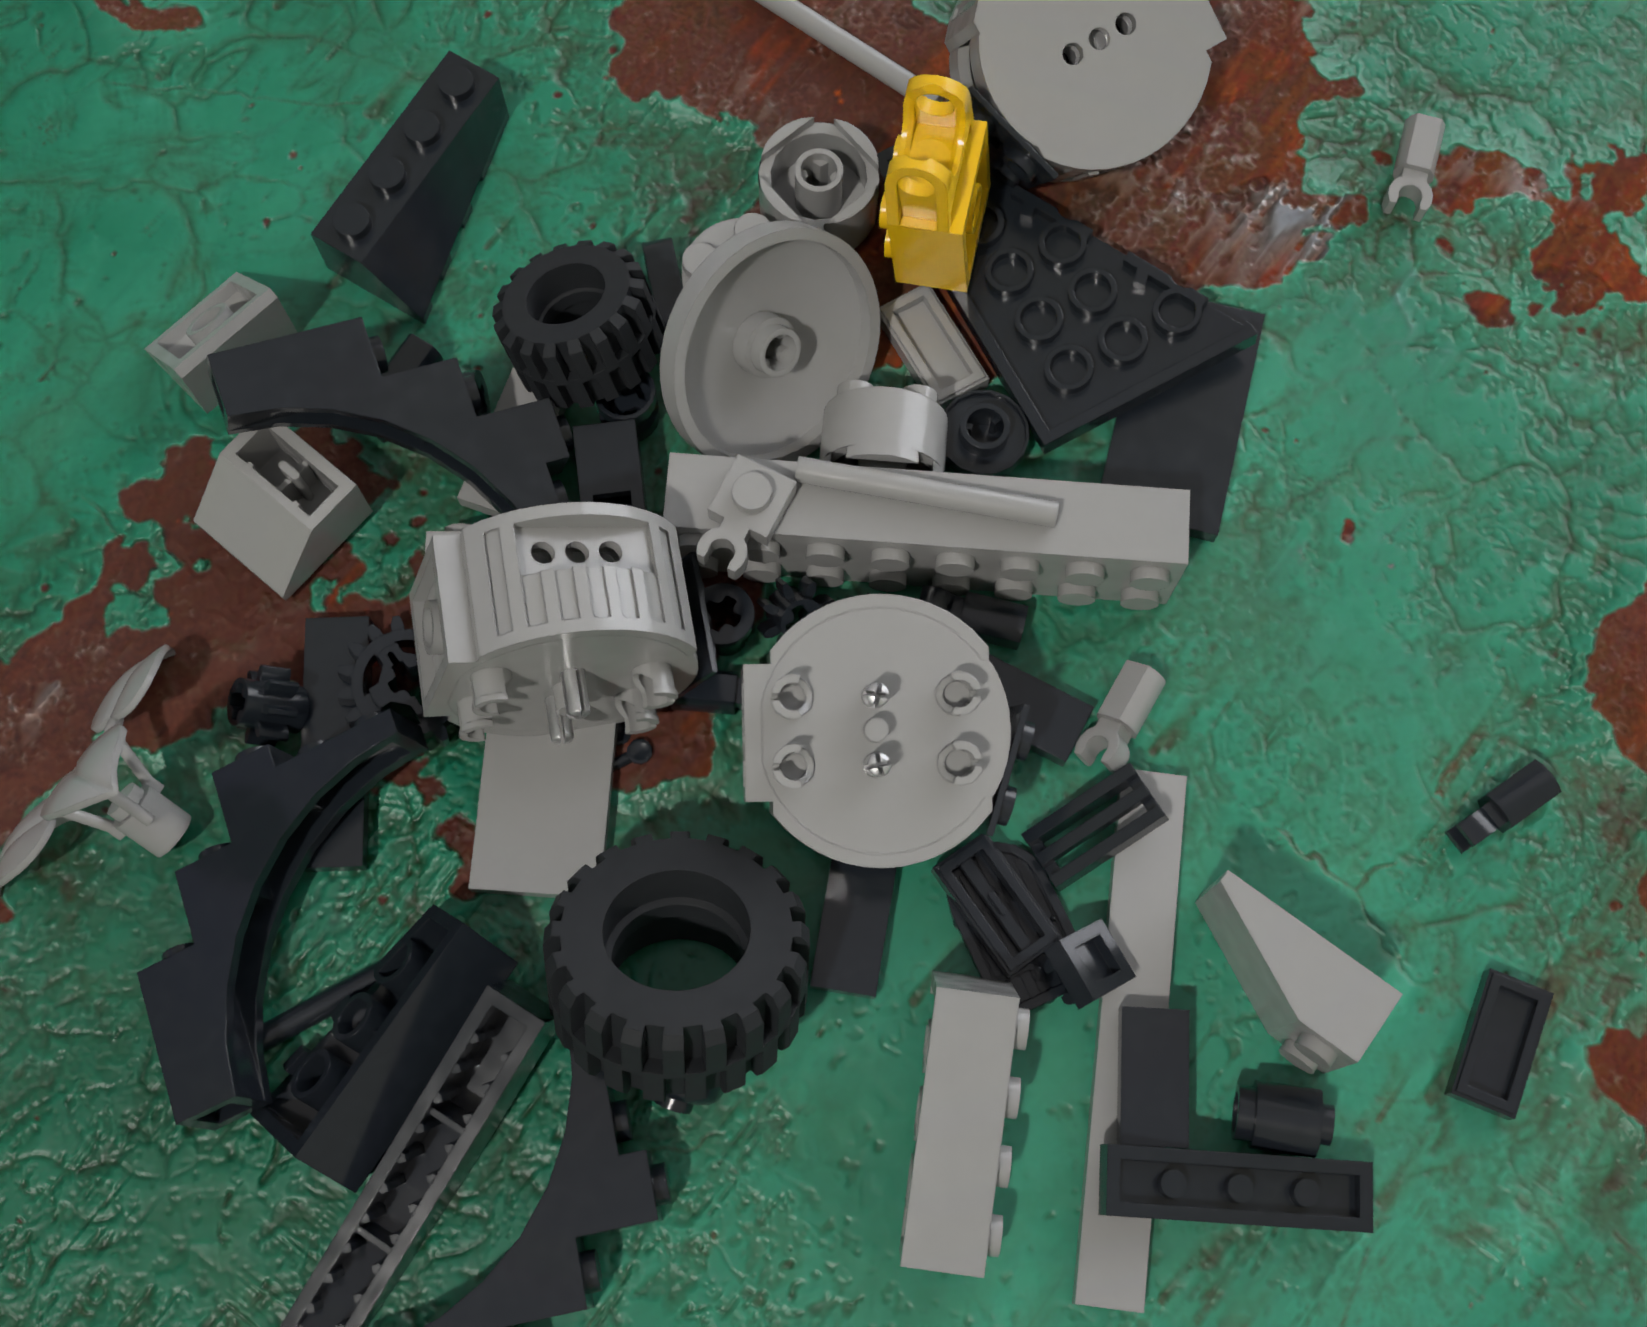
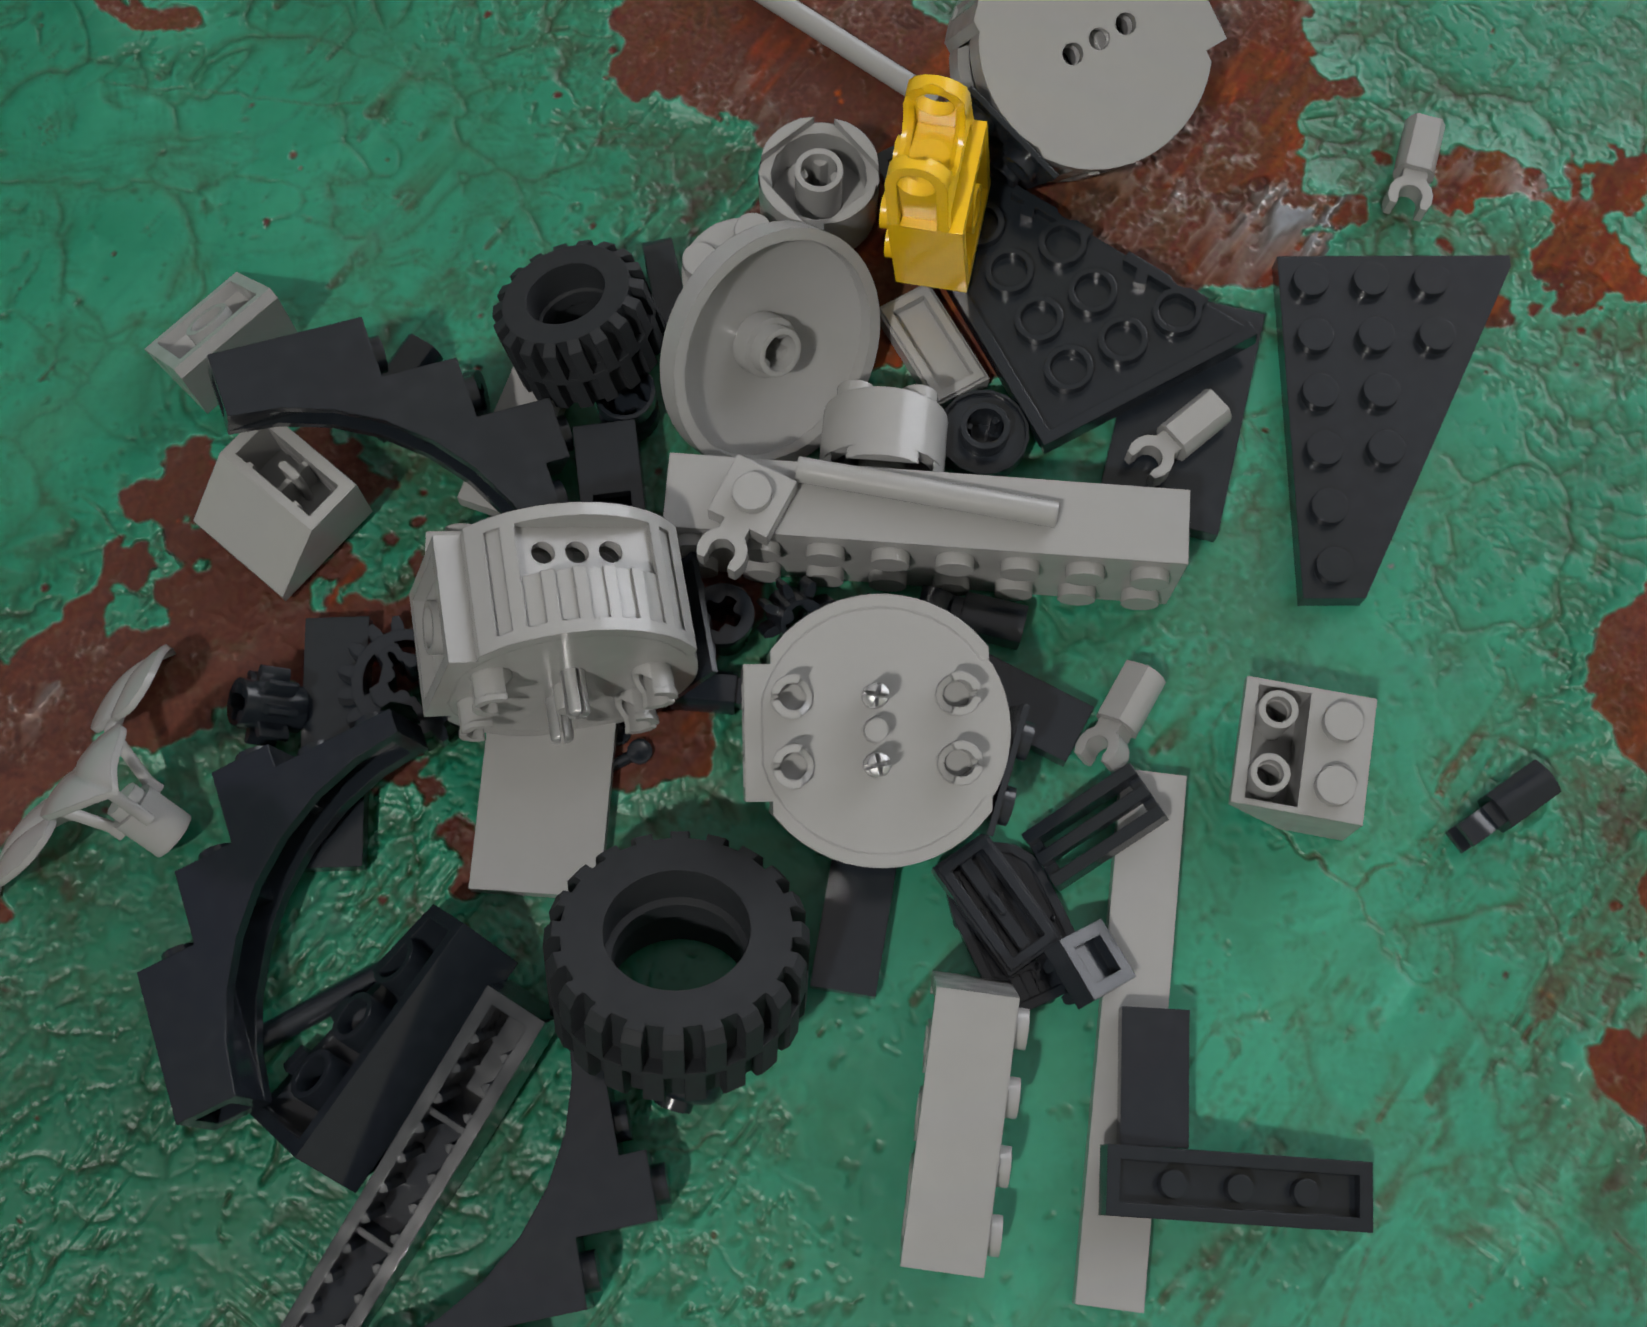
black wedge [311,50,509,324] -> none
light grey slope [1195,870,1403,1074] -> none
black brick [1231,1080,1335,1158] -> none
black tile [1444,968,1554,1120] -> none
none -> light grey bar [1124,389,1232,487]
none -> light grey slope [1228,676,1377,841]
none -> black wing [1272,255,1511,606]

